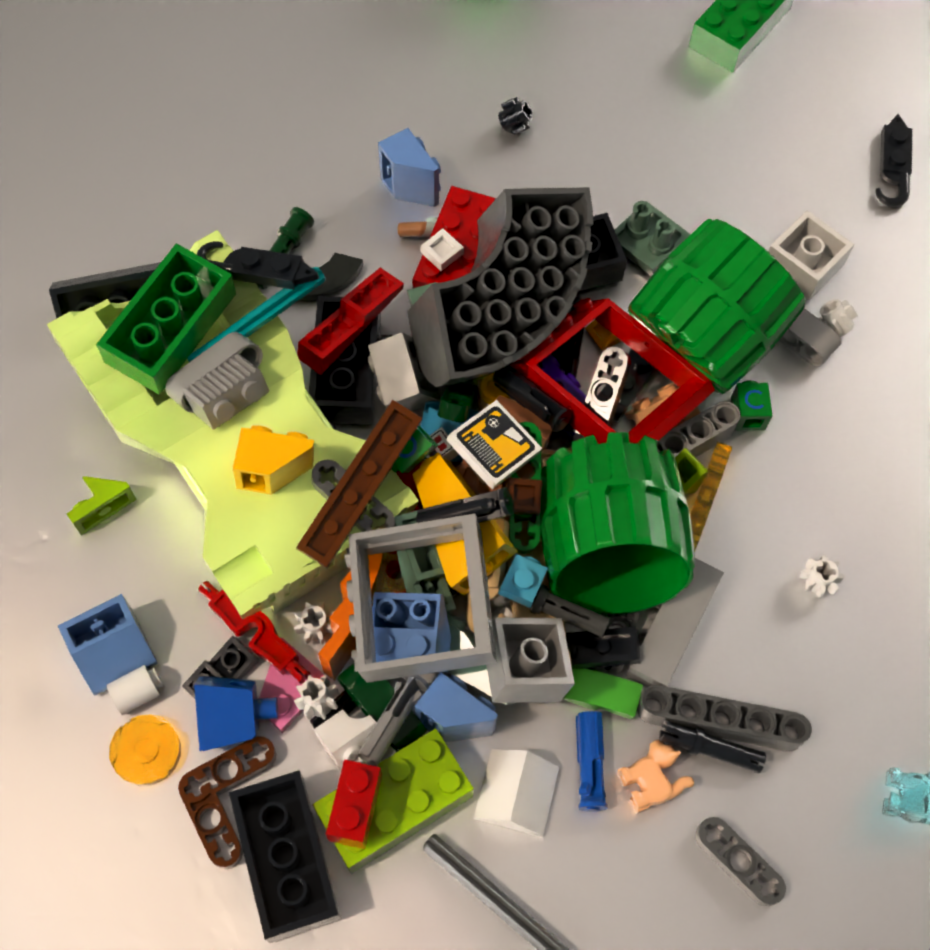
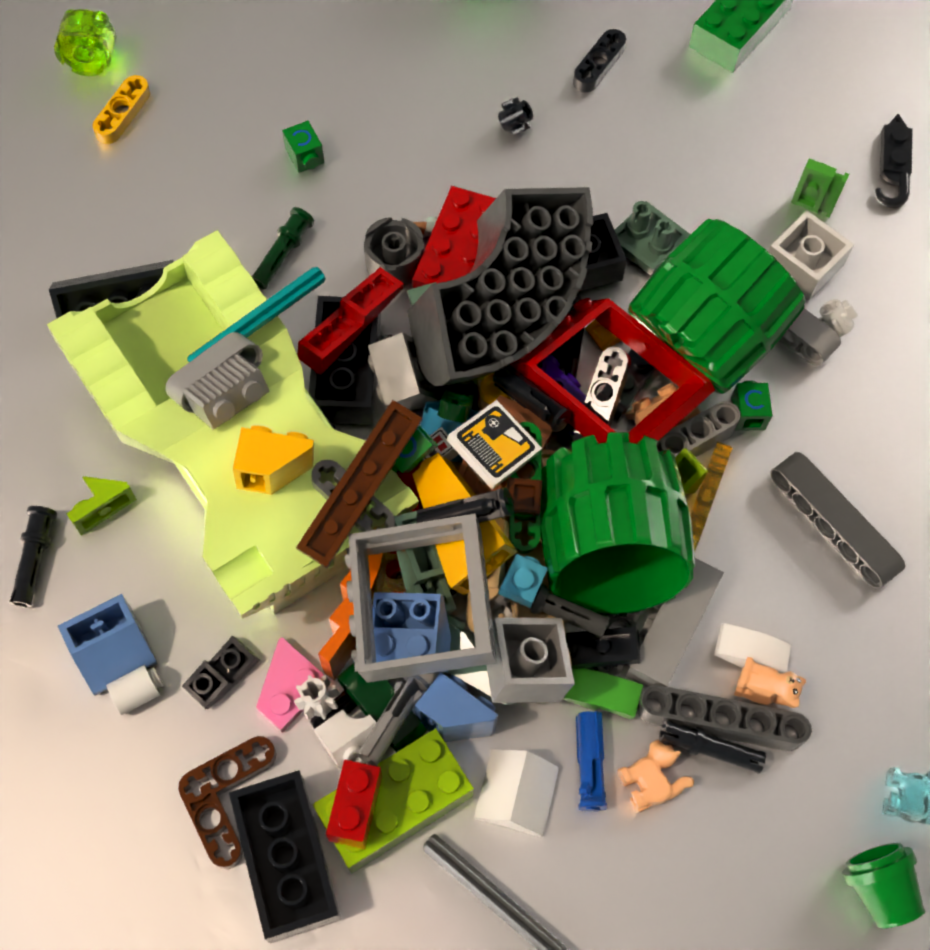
green brick [96,243,236,395] -> none
clear yellow tile [109,715,181,786] -> none
blue torso [194,676,278,751] -> none
black plate [197,241,319,290] -> none
red piece [198,581,311,684] -> none
white gear [294,602,334,644] -> none
pearl dark grey tile [299,253,363,301] -> none
medium blue slope [378,128,441,207] -> none
white plate [420,229,464,271] -> none
dark grey beam [695,817,786,906] -> none
white gear [799,554,845,598] -> none
none -> black pin [9,506,58,608]
none -> clear neon green brick [54,9,117,76]
none -> yellow beam [92,75,150,144]
none -> green brick [282,121,324,173]
none -> dark grey brick [364,217,424,286]
none -> black beam [573,29,626,92]
none -> white slope [714,623,791,673]
none -> light nougat animal [734,657,806,708]
none -> dark grey beam [770,452,905,589]
none -> bright green plate [791,158,849,218]
none -> green piece [842,843,925,929]

